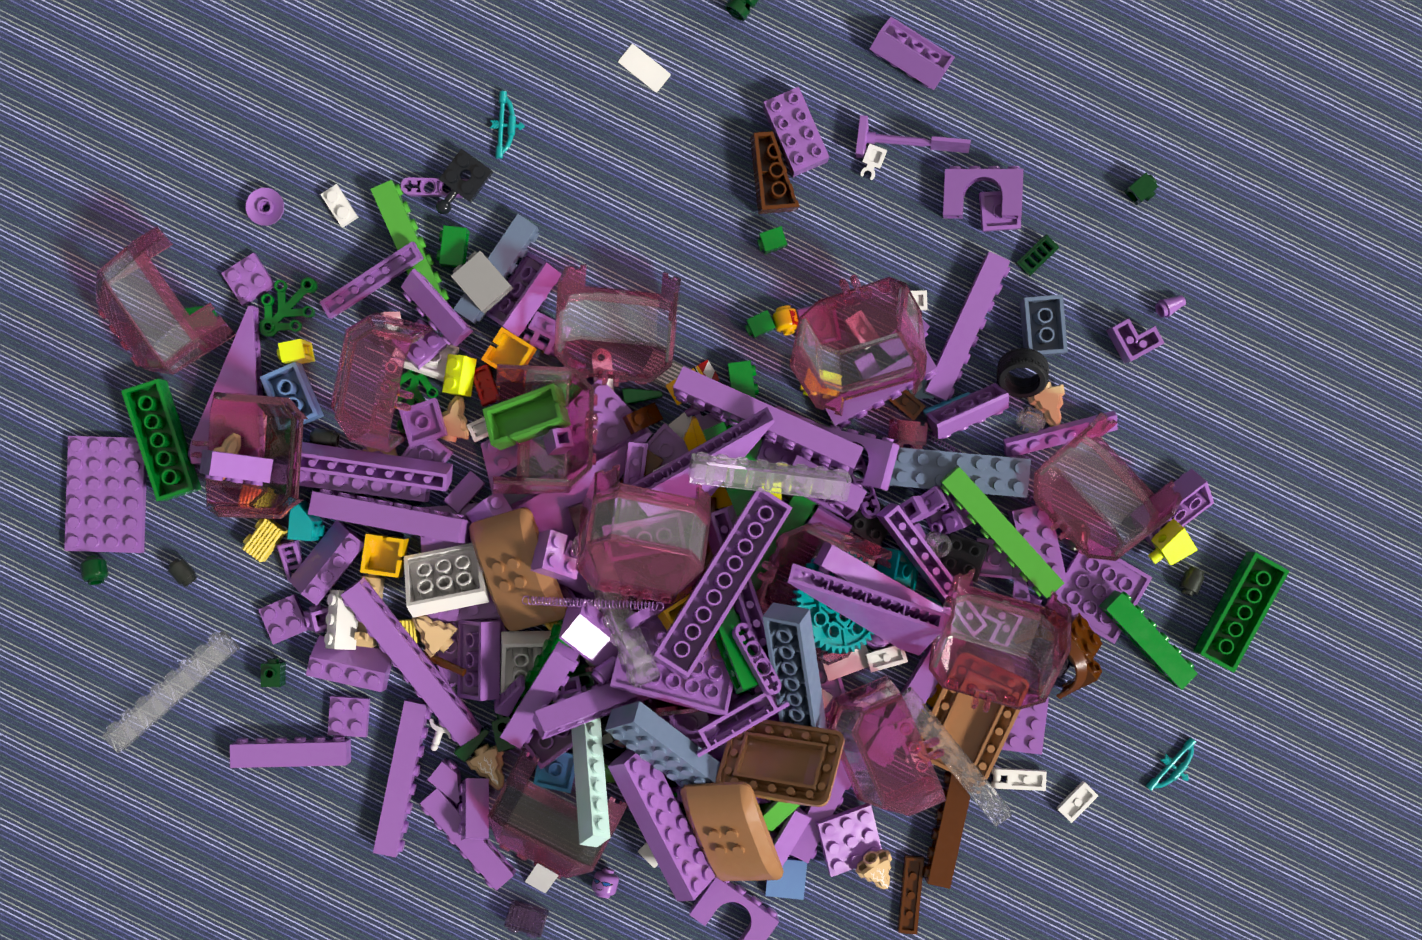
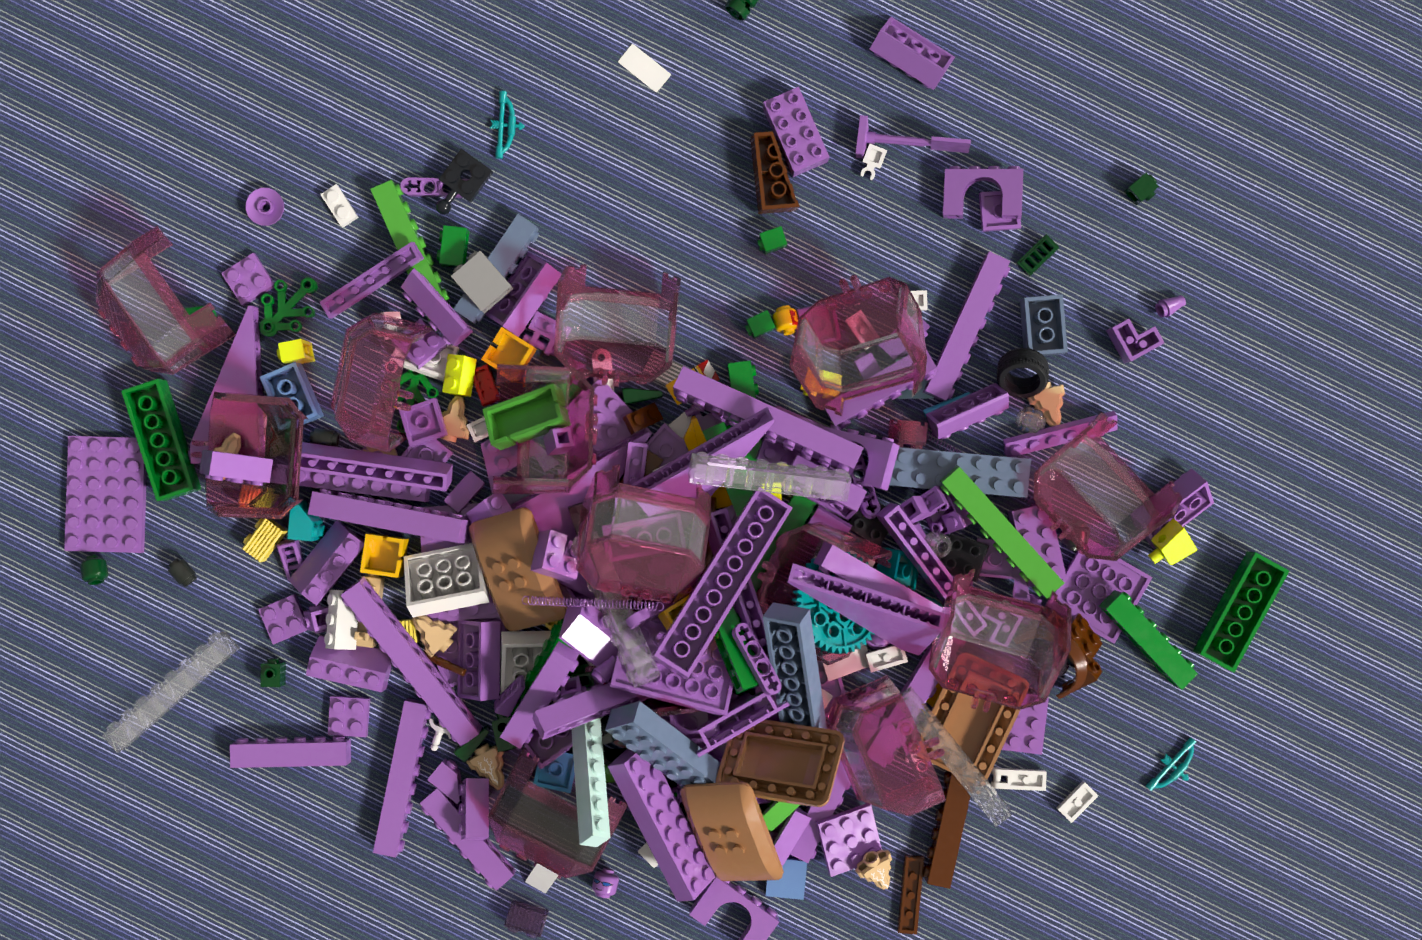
reddish brown plate [888,390,926,421] -> none
pearl dark grey brick [1179,566,1205,596] -> none

